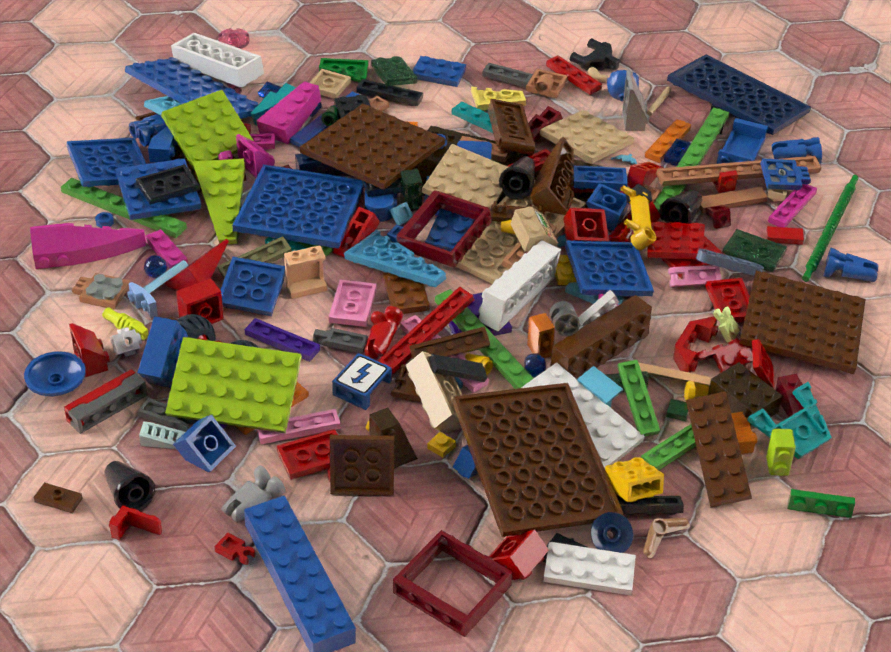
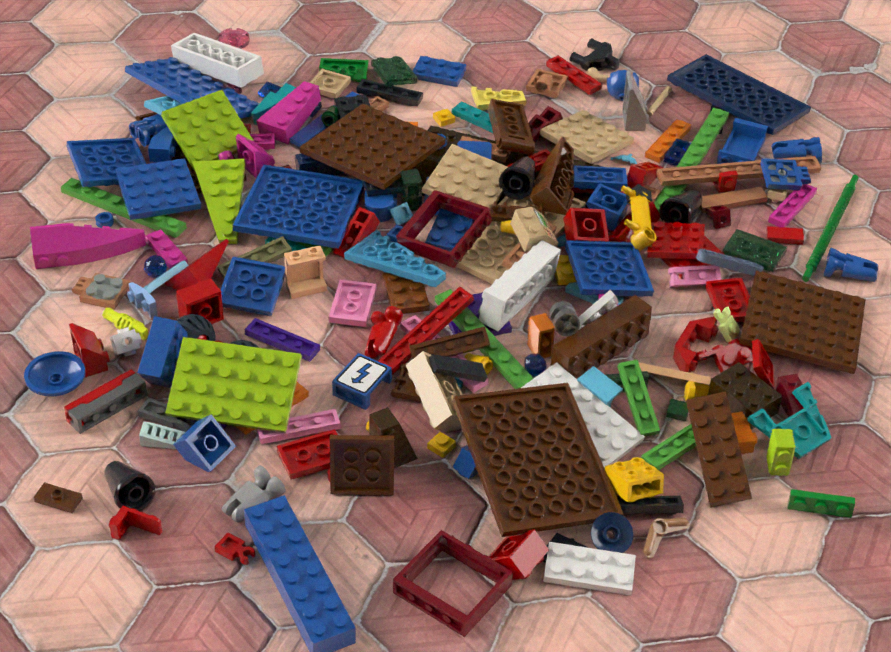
black tile [136,164,200,205] -> none
dark grey hinge [313,328,368,354] -> none
dark grey plate [482,63,533,88] -> none
none -> yellow plate [433,109,455,127]

